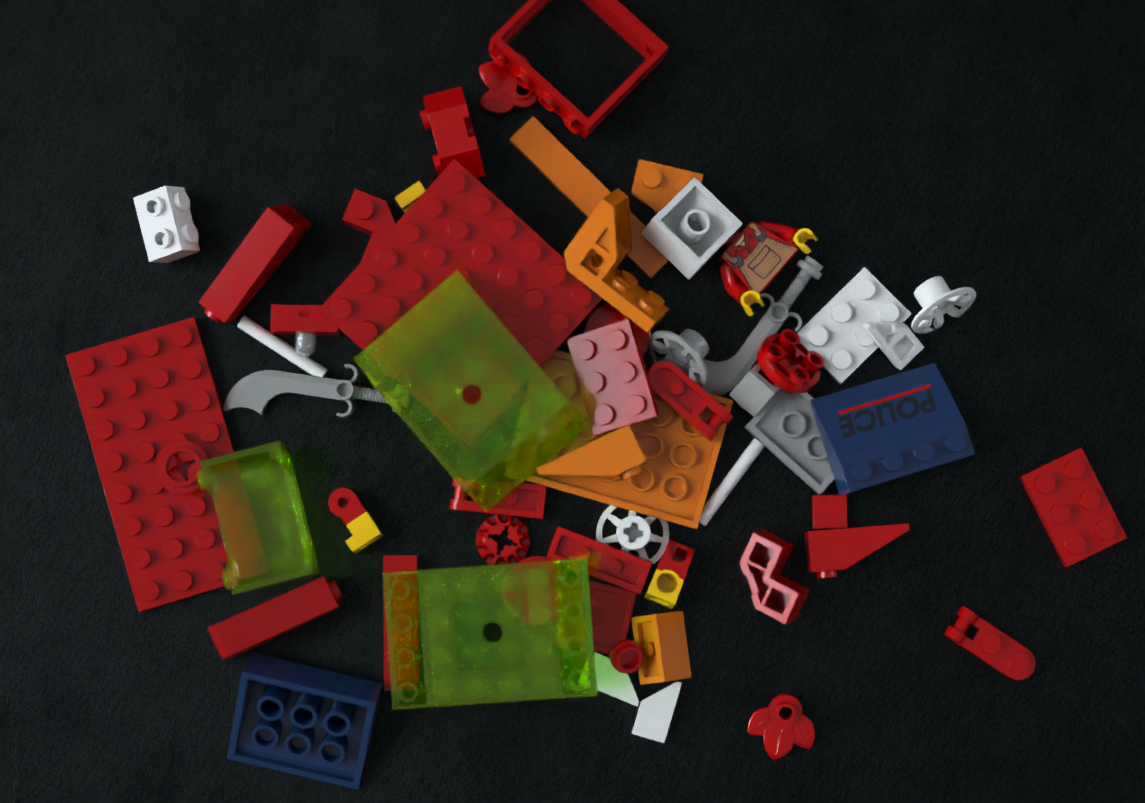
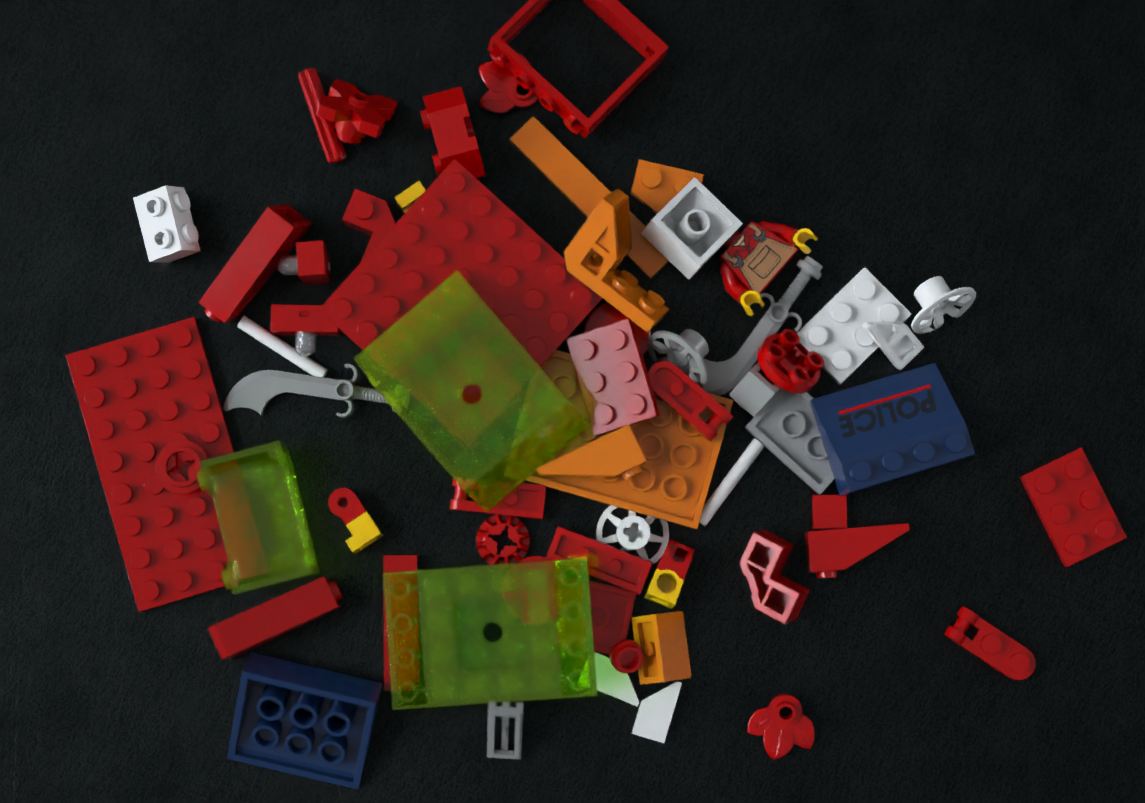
none -> red piece [277,240,332,286]
none -> red axle [298,68,346,164]
none -> red plant [315,79,397,144]
none -> light grey tile [487,701,523,759]

